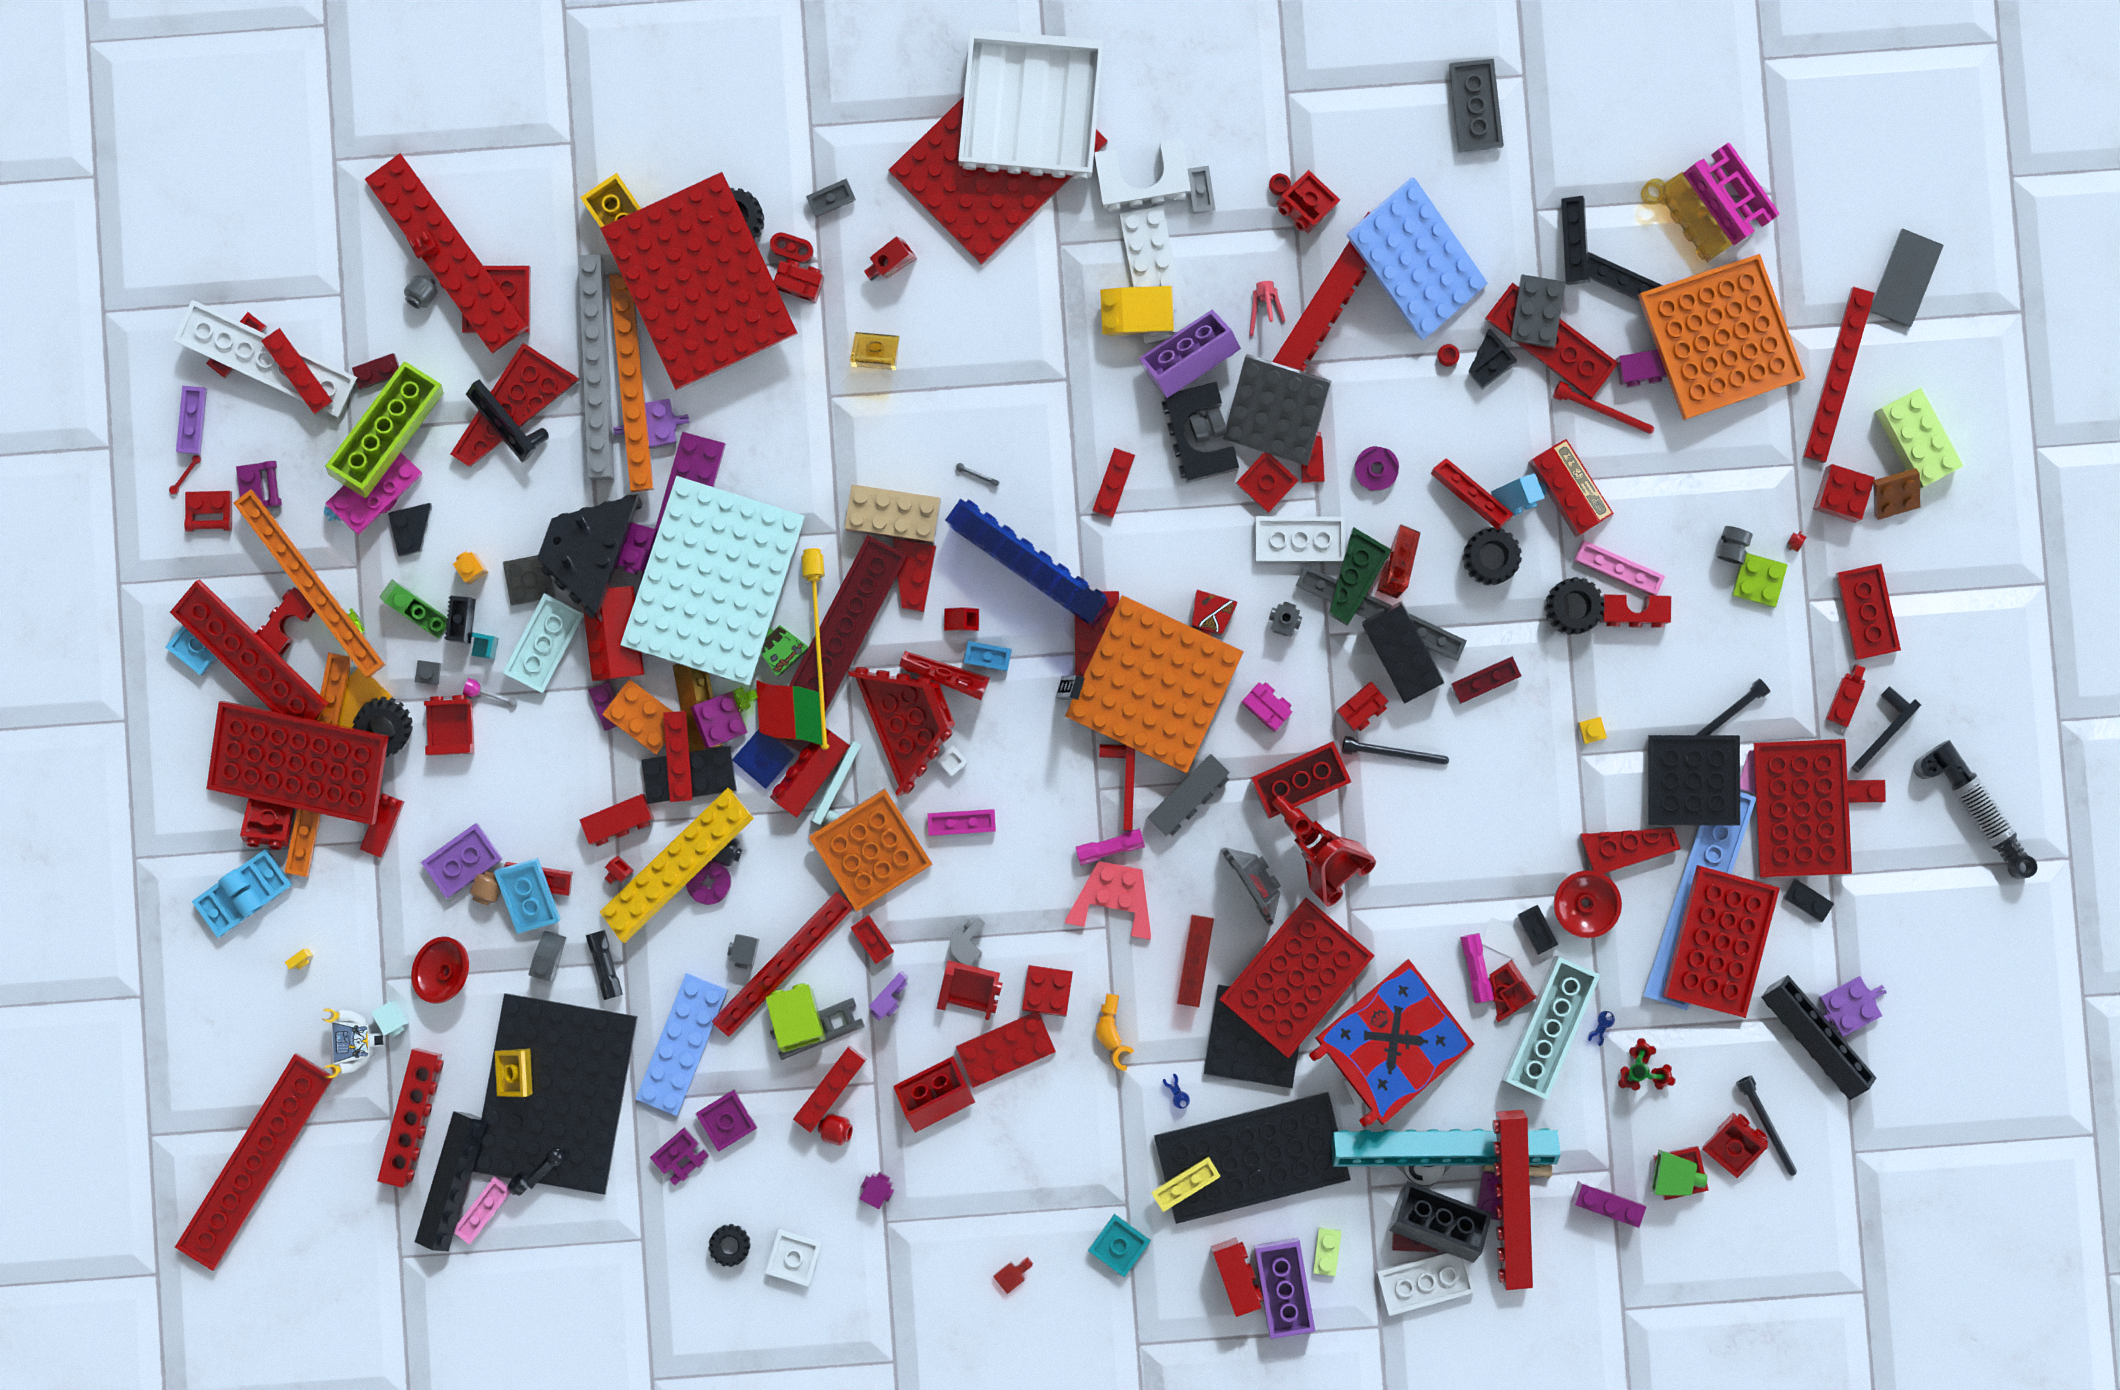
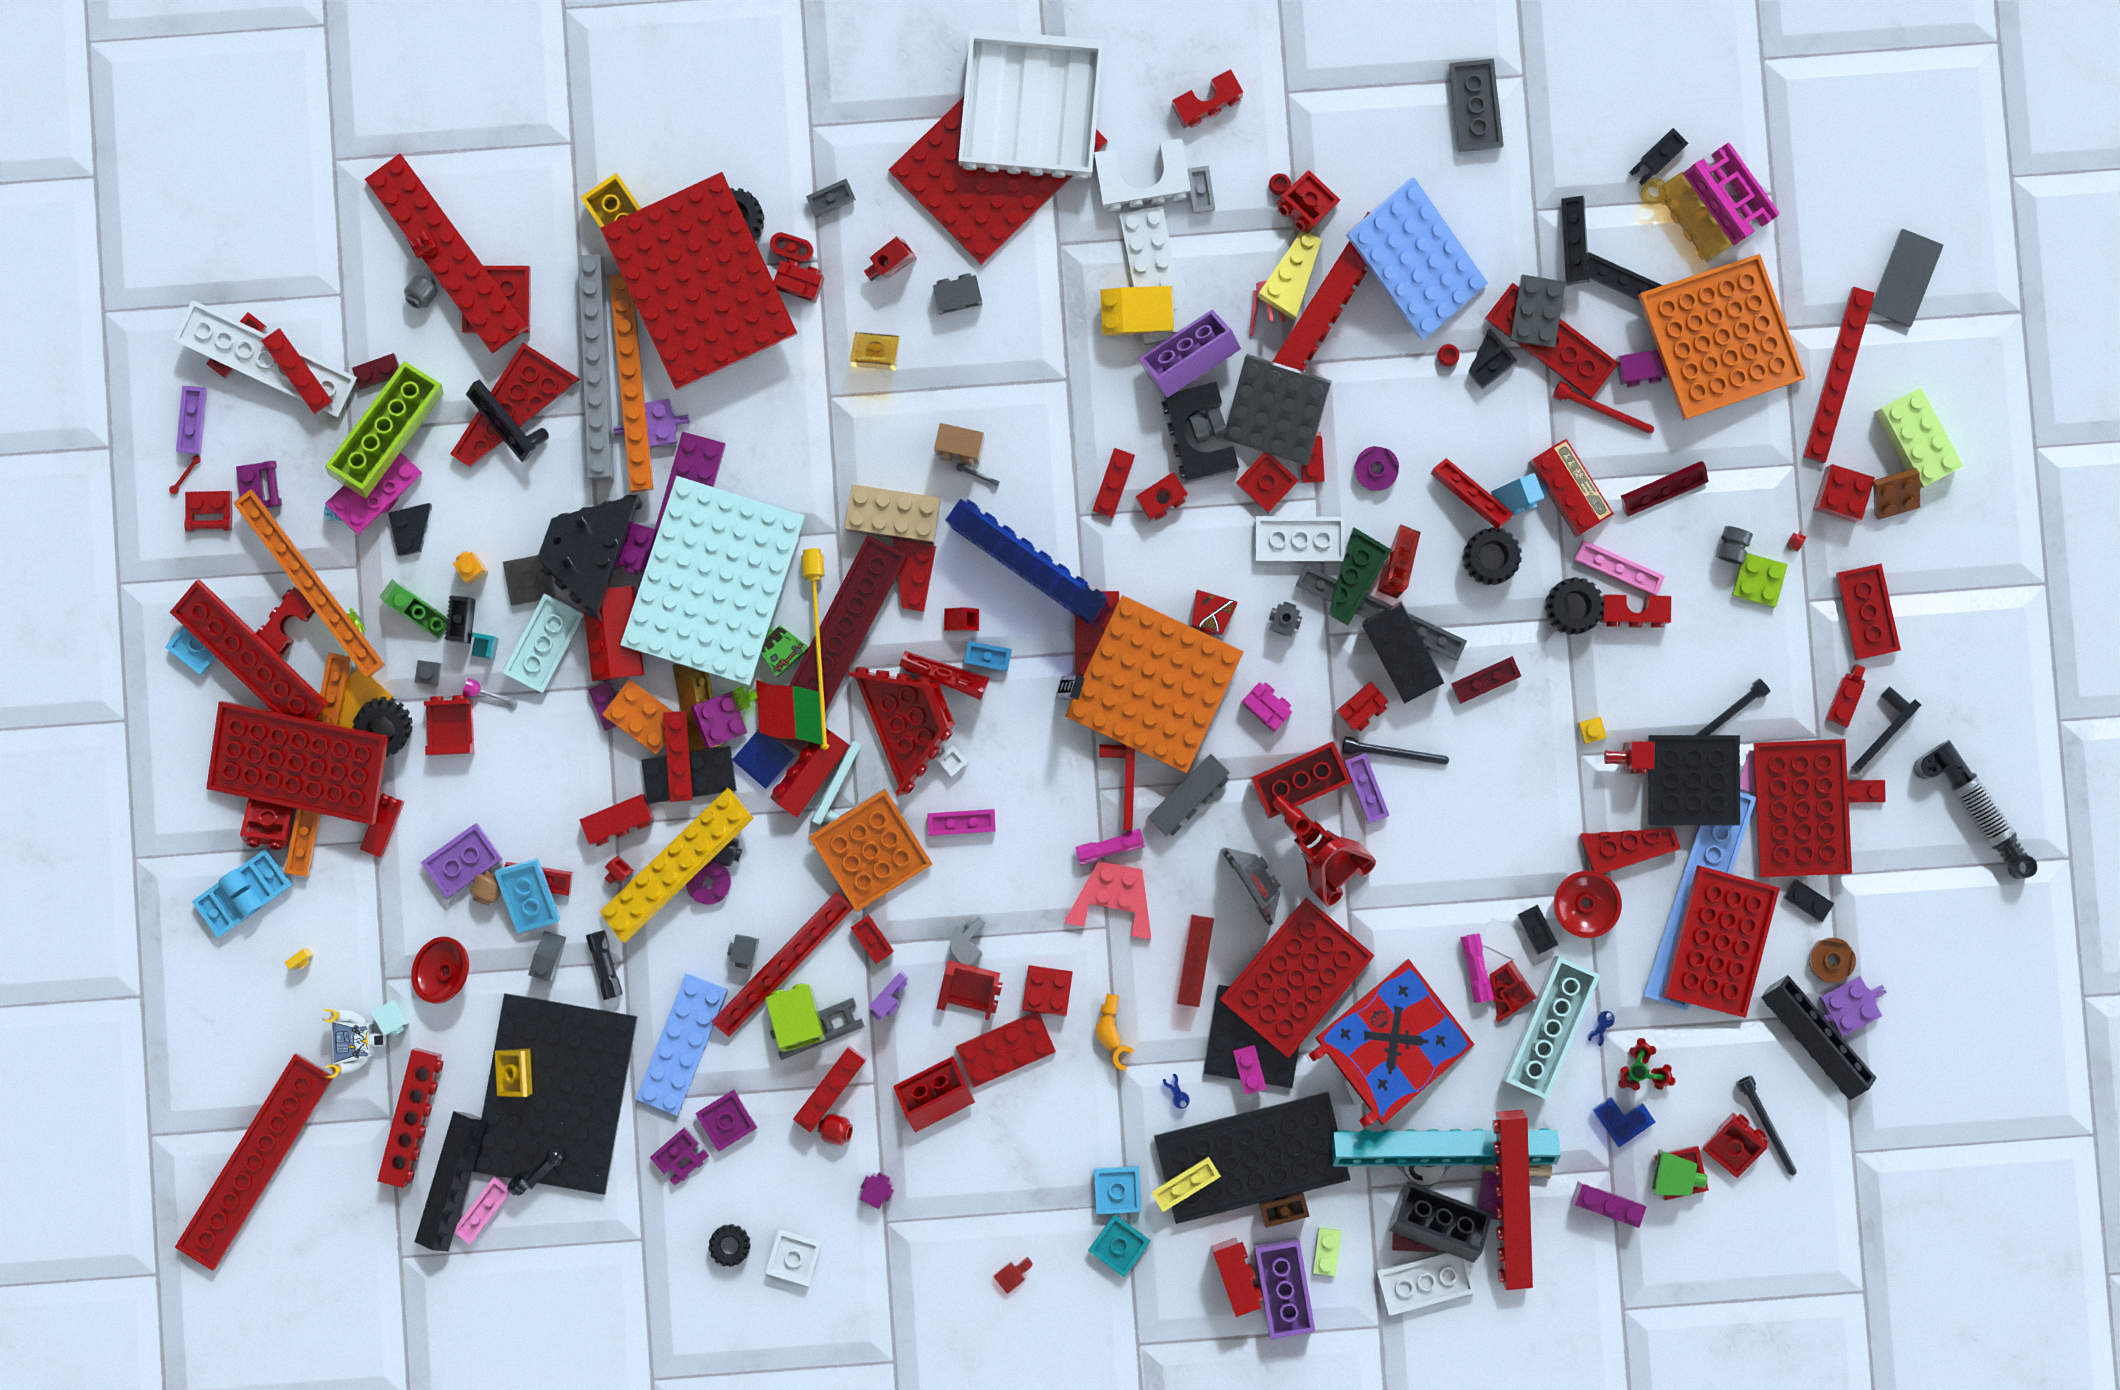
none -> dark grey brick [933,273,983,315]
none -> medium nougat brick [934,423,985,466]
none -> medium azure plate [1094,1166,1141,1214]
none -> red brick [1135,472,1188,521]
none -> red arch [1171,69,1243,128]
none -> dark pink plate [1233,1045,1267,1095]
none -> light yellow wing [1257,231,1322,321]
none -> reddish brown brick [1259,1192,1310,1228]
none -> medium lavender plate [1344,753,1390,824]
none -> clear blue plate [1592,1097,1656,1147]
none -> red brick [1604,741,1655,774]
none -> dark red plate [1621,461,1709,517]
none -> black hinge [1629,128,1689,186]
none -> dark orange plate [1809,938,1856,983]

